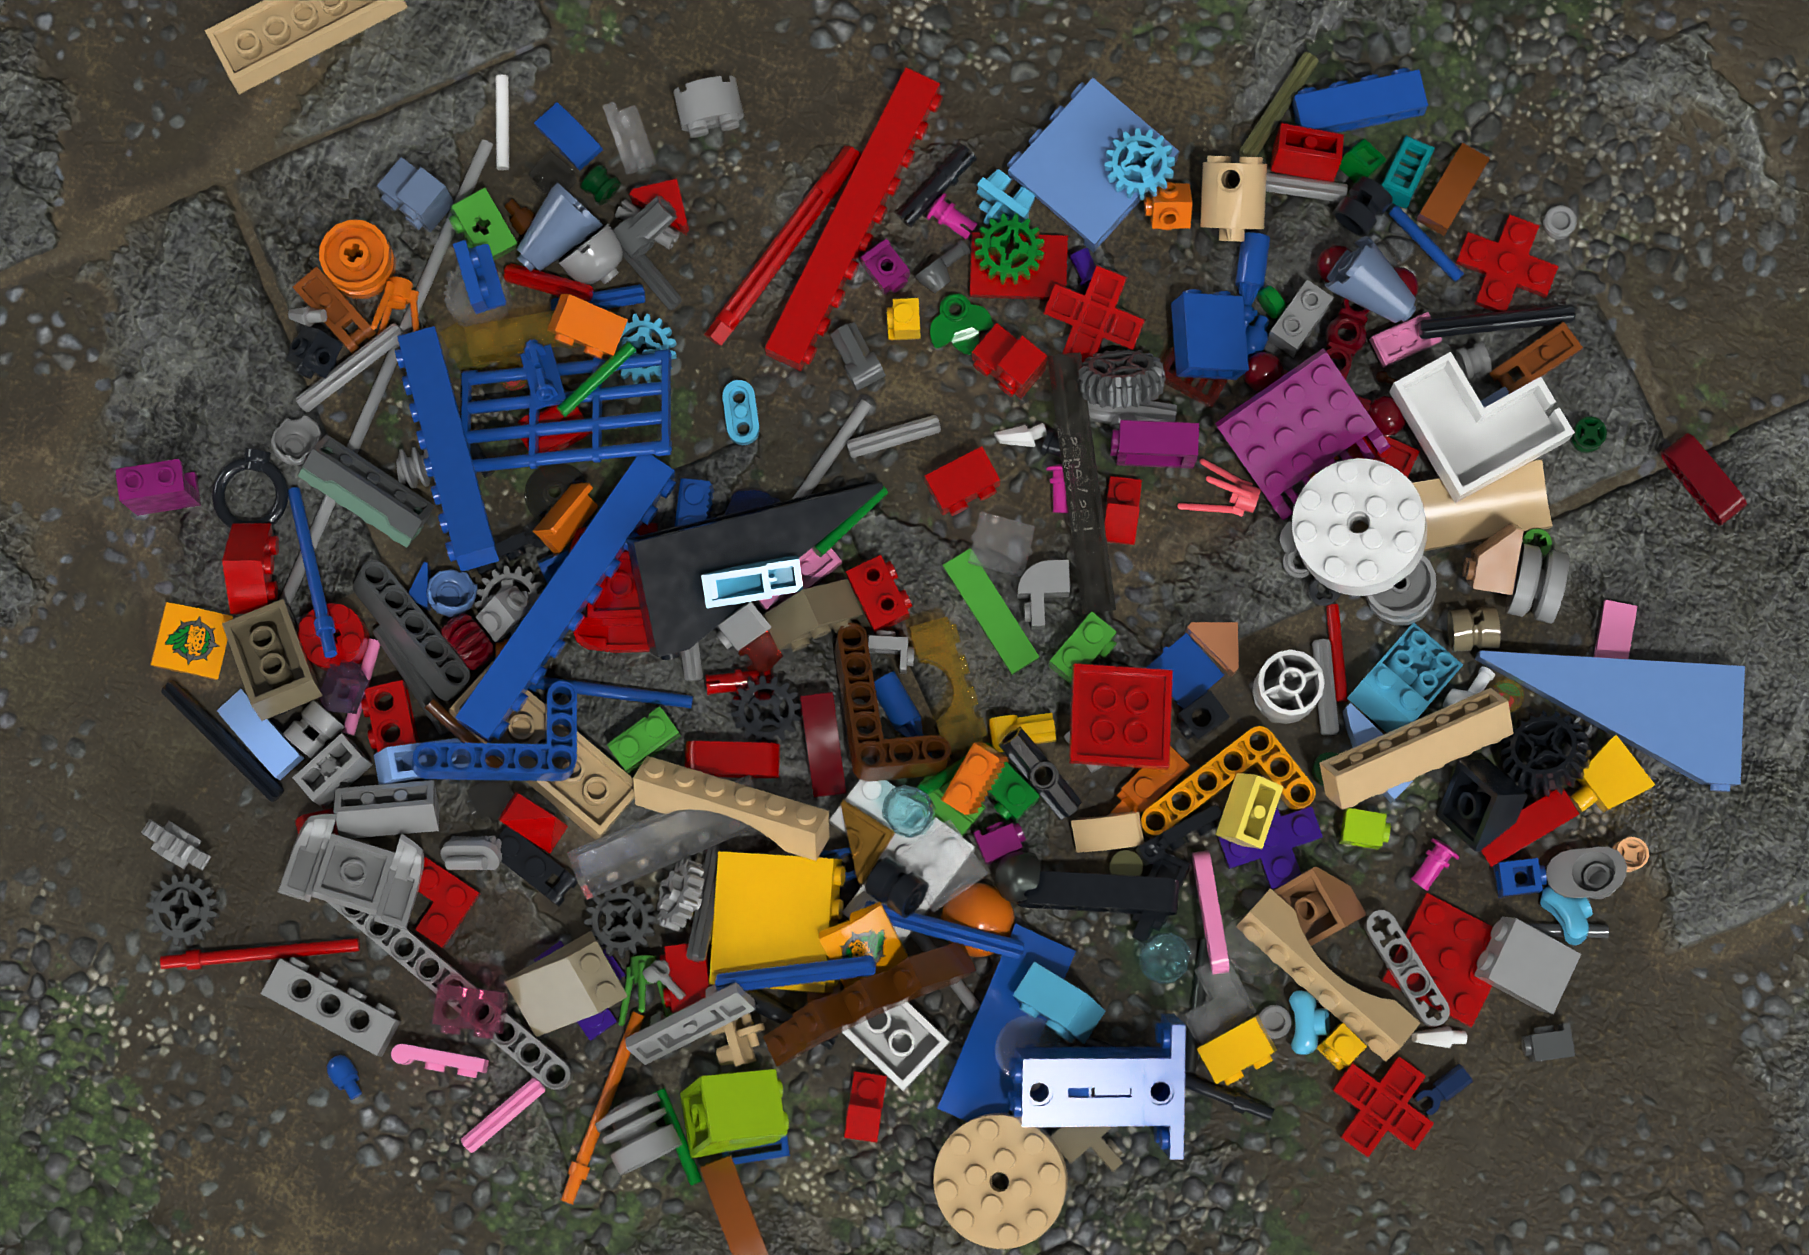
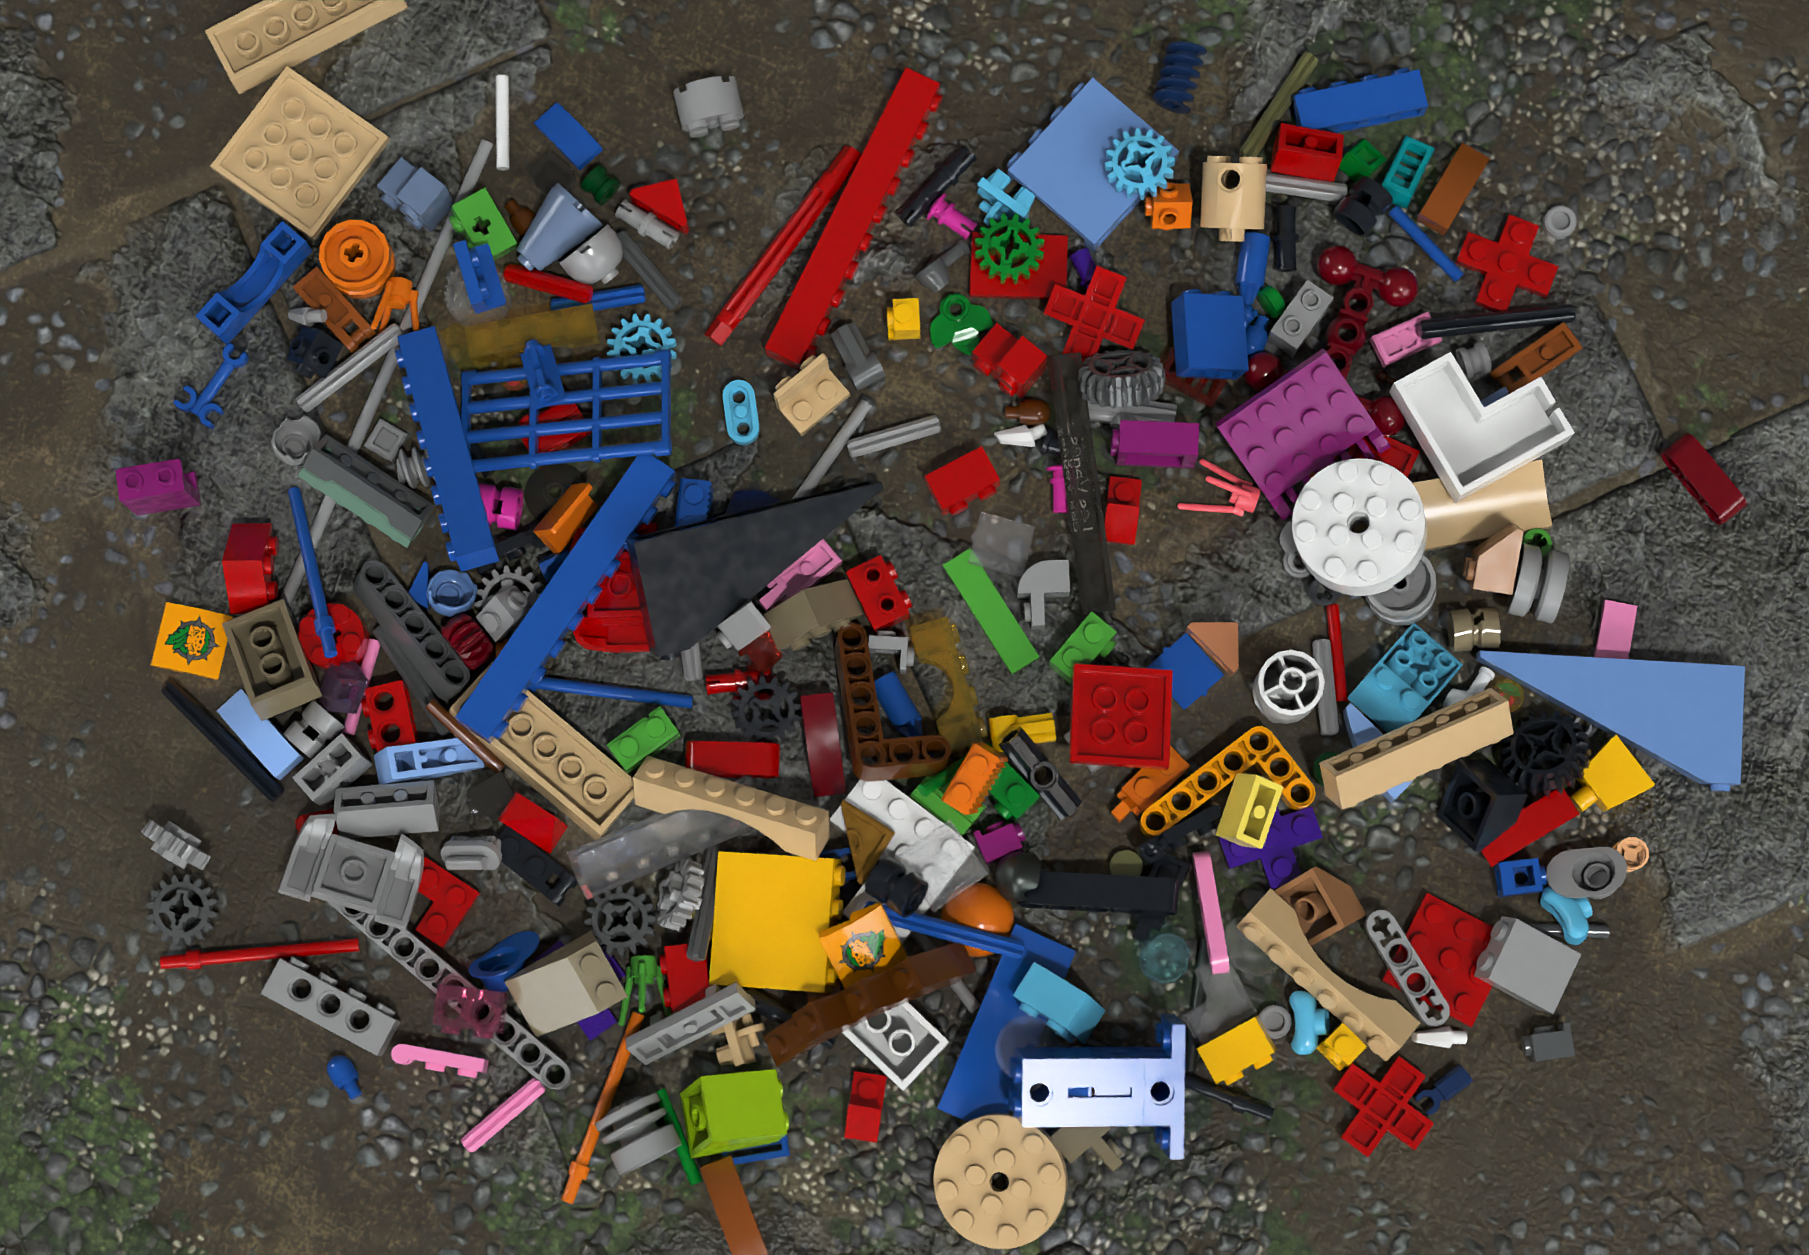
black piece [212,448,289,528] -> none
blue beam [412,680,577,781] -> none
orange brick [547,294,628,359] -> none
green bar [557,341,636,417] -> none
clear bracket [603,101,656,175] -> none
dark grey piece [613,196,678,260] -> none
light grey hand [643,960,686,1000] -> none
slope [701,555,803,608] -> none
blue axle [715,956,876,991] -> none
green bar [813,486,888,557] -> none
magenta brick [861,238,910,295] -> none
clear light blue hair [882,785,935,838] -> none
tan slope [1071,812,1144,853] -> none
black brick [1176,690,1230,743] -> none
sand blue cone [1325,236,1416,323] -> none
lime brick [1339,808,1391,850] -> none
dark pink pin [1410,838,1459,891] -> none
dark green wheel [1570,416,1607,453] -> none
none -> blue bar [173,343,249,429]
none -> blue arch [196,221,313,345]
none -> tan plate [210,66,390,240]
none -> light grey tile [364,419,409,464]
none -> blue piece [469,931,540,997]
none -> dark pink wheel [478,483,523,530]
none -> tan bracket [773,353,850,437]
none -> reddish brown cylinder [1005,400,1051,425]
none -> dark blue piece [1153,41,1207,114]
none -> black pin [1273,205,1299,272]

